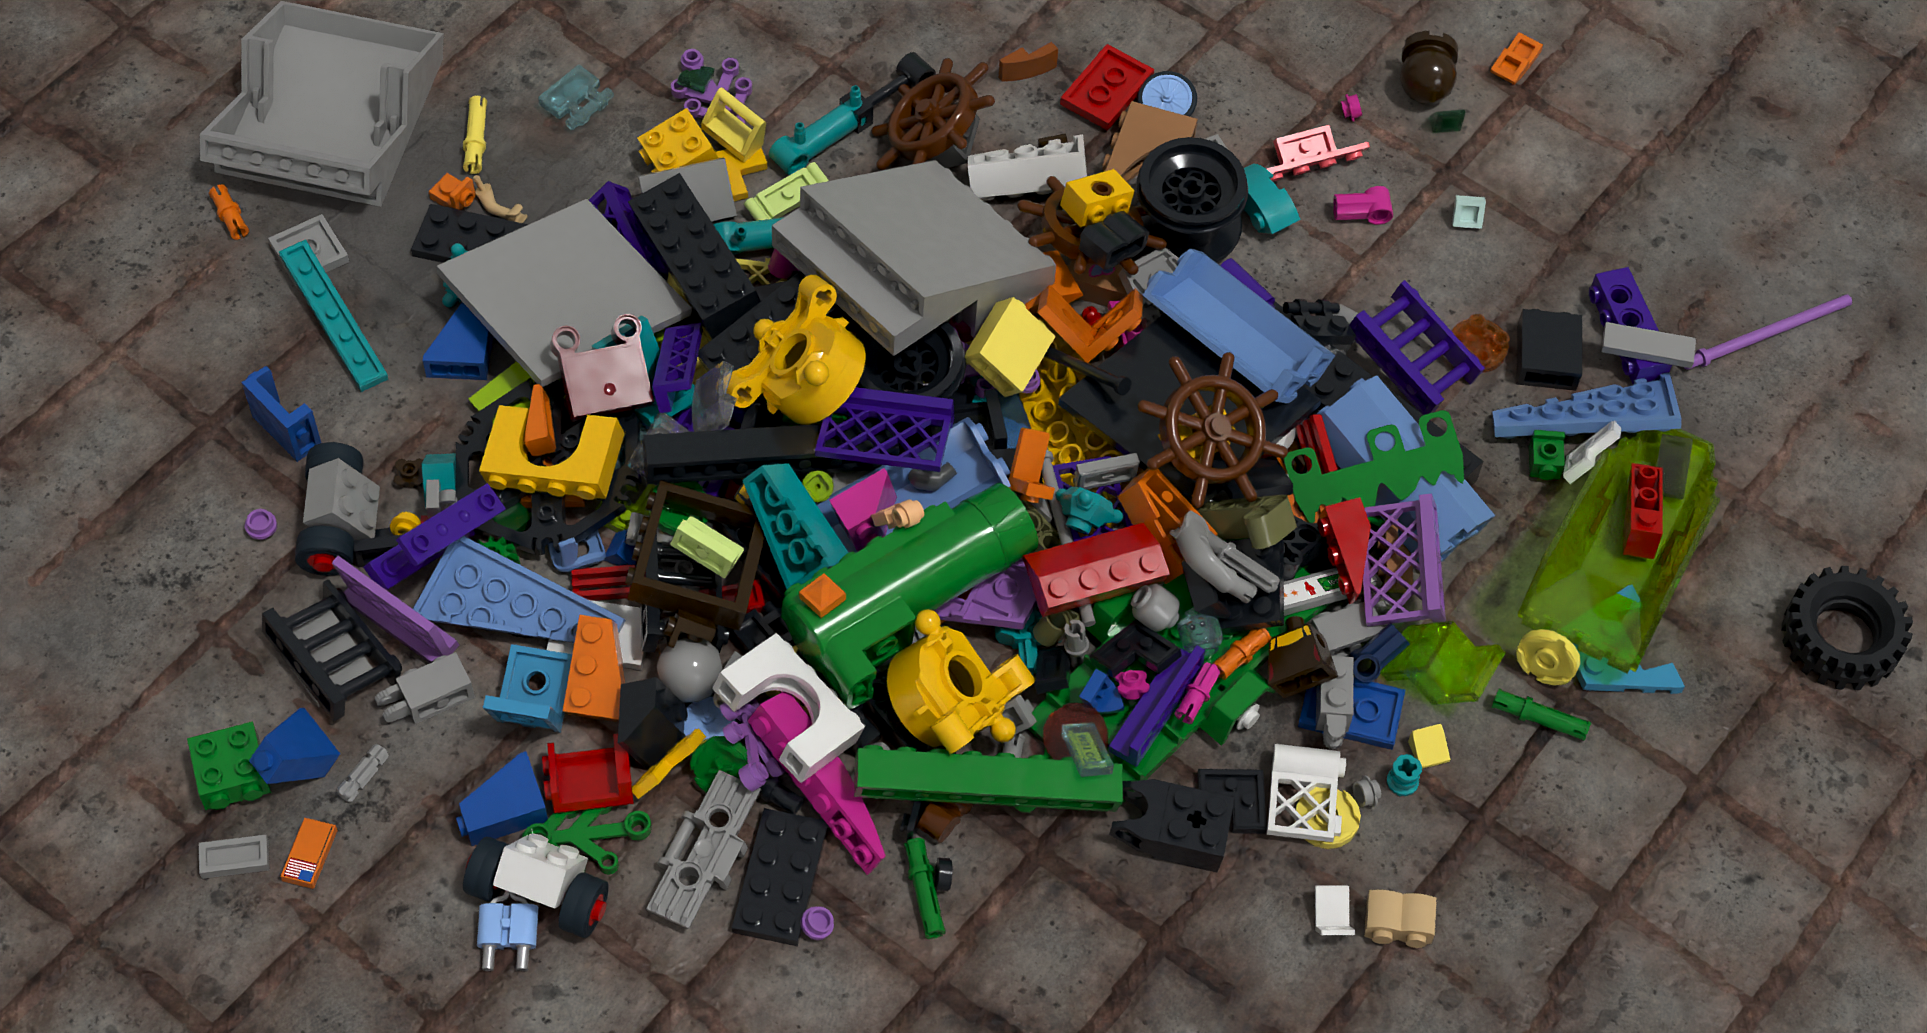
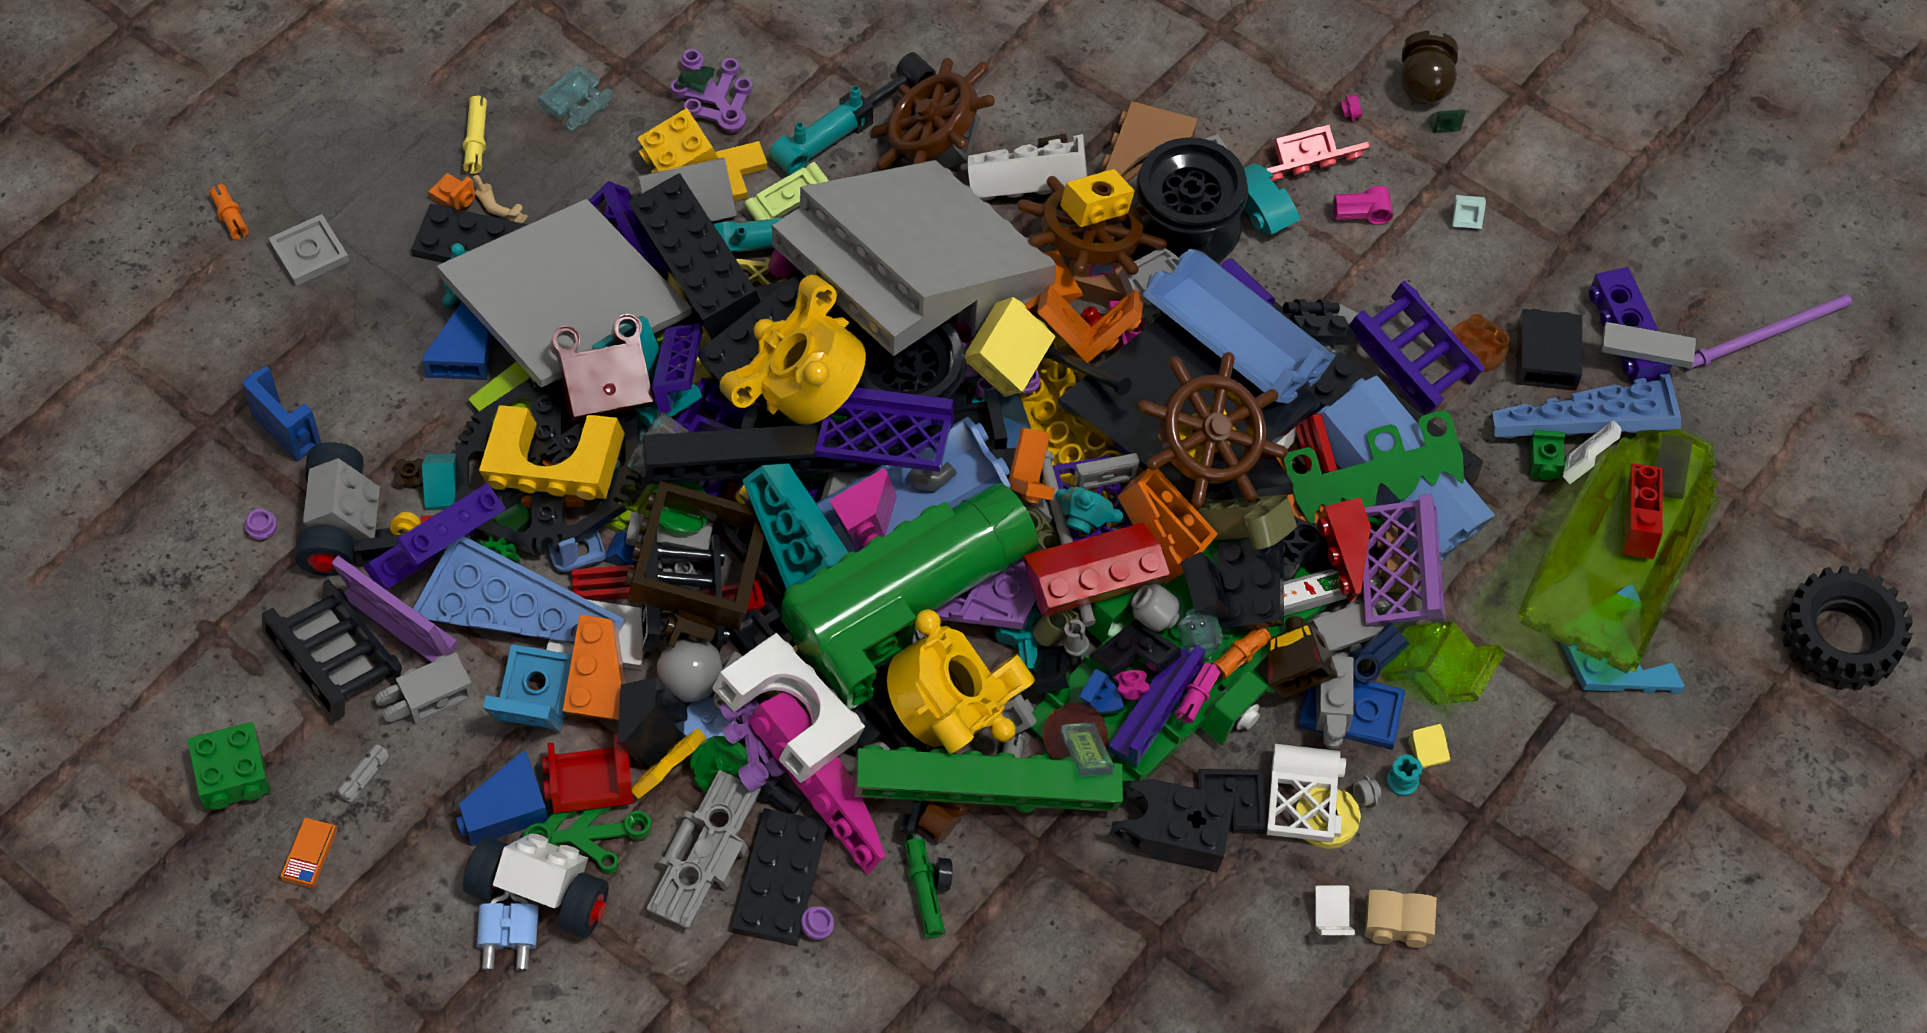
light grey tile [199,835,270,879] -> none
light grey panel [200,1,444,207] -> none
blue slope [249,708,340,784] -> none
teal tile [278,239,388,392] -> none
light grey tile [426,479,457,519] -> none
orange slope [524,384,556,456] -> none
yellowish green panel [670,516,744,579] -> none
clear slope [692,361,737,432] -> none
light yellow tile [701,87,766,162] -> none
orange tile [799,573,846,618] -> none
lime tile [802,471,834,502] -> none
light nougat plate [871,499,924,529] -> none
dark orange slope [998,42,1058,82] -> none
red plate [1060,44,1154,131] -> none
black brick [1078,211,1150,270] -> none
light blue wheel [1137,71,1197,117] -> none
light grey piece [1169,510,1257,603] -> none
light grey axle [1209,530,1280,593] -> none
orange slope [1490,32,1543,85] -> none
green pin [1491,688,1591,741] -> none
light yellow tile [1516,629,1581,686] -> none

